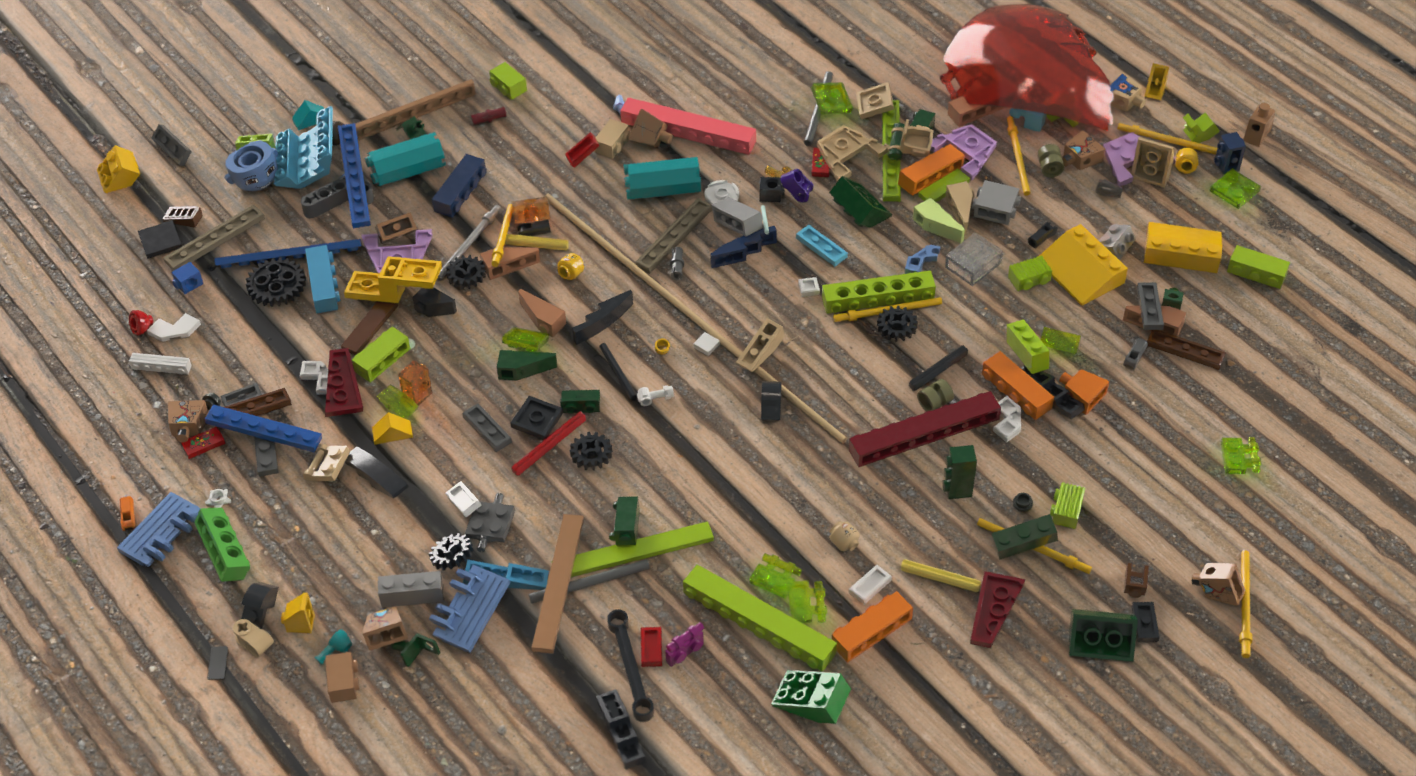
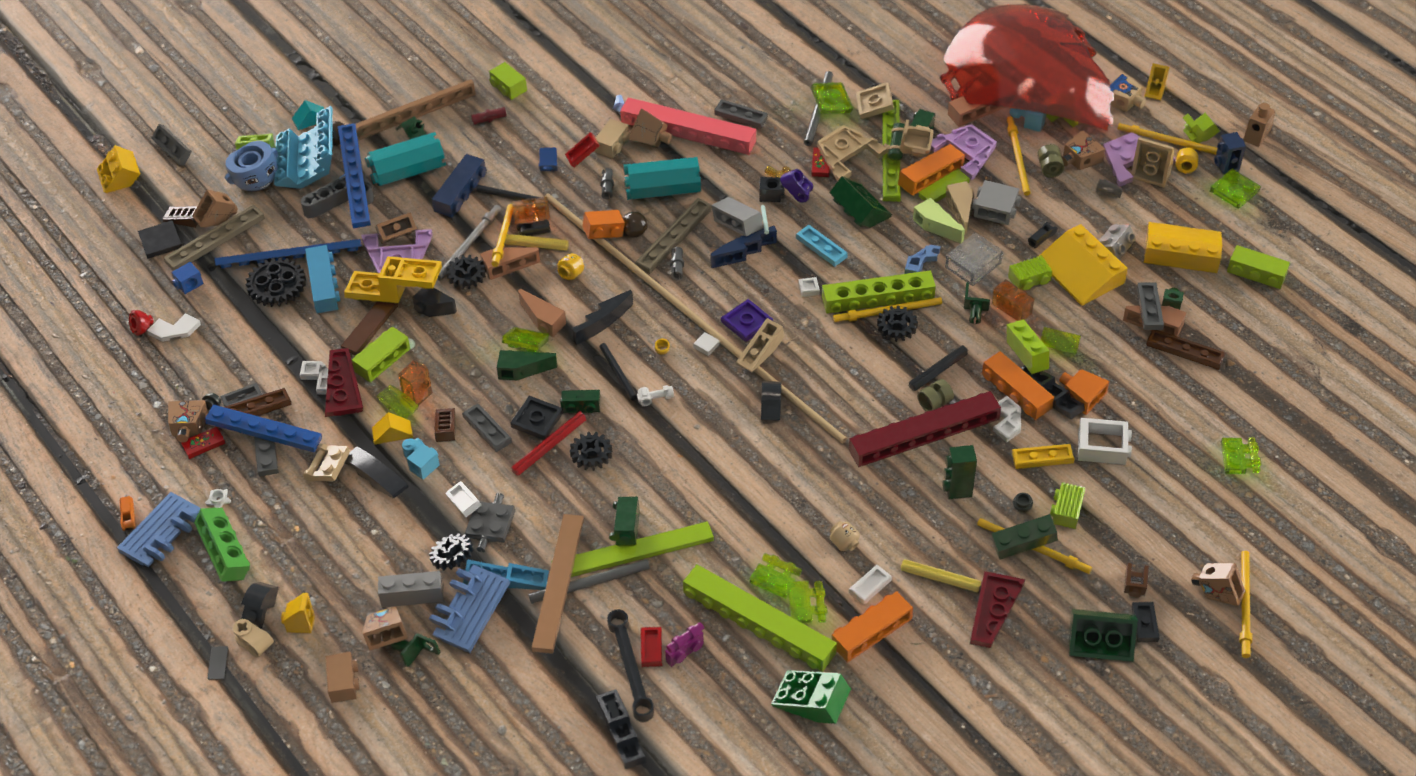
white piece [129,353,192,374] -> none
teal bar [314,629,352,665] -> none
white tile [704,180,740,205] -> none
dark grey bar [1123,338,1148,370] -> none
none -> medium nougat torso [192,190,237,227]
none -> medium azure brick [402,438,440,480]
none -> reddish brown slope [434,408,455,442]
none -> black bar [476,185,545,205]
none -> blue bracket [539,147,557,171]
none -> orange brick [582,210,625,239]
none -> dark grey pin [600,168,614,199]
none -> dark brown hair [623,212,647,237]
none -> dark grey plate [714,99,768,129]
none -> dark purple tile [721,299,773,342]
none -> dark green bracket [964,282,990,324]
none -> clear orange brick [992,279,1035,321]
none -> yellow tile [1012,444,1075,469]
none -> white window [1078,418,1132,465]

